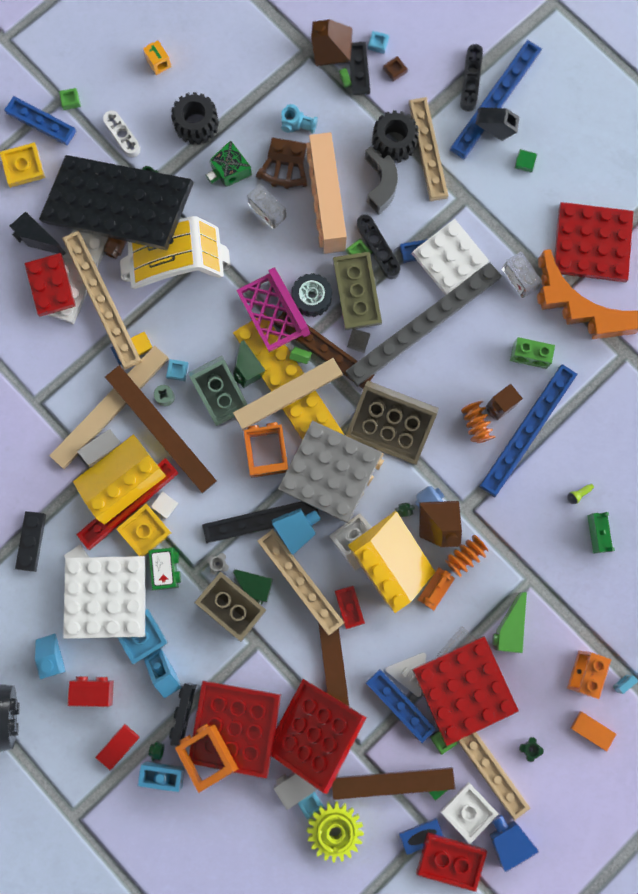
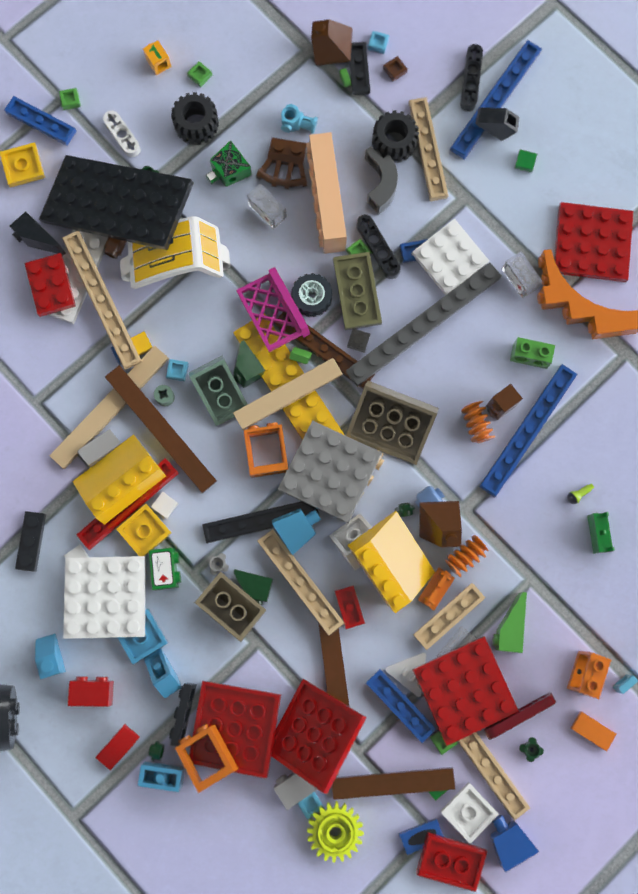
none -> bright green tile [187,61,213,87]
none -> tan plate [413,583,485,650]
none -> dark red beam [484,692,556,740]

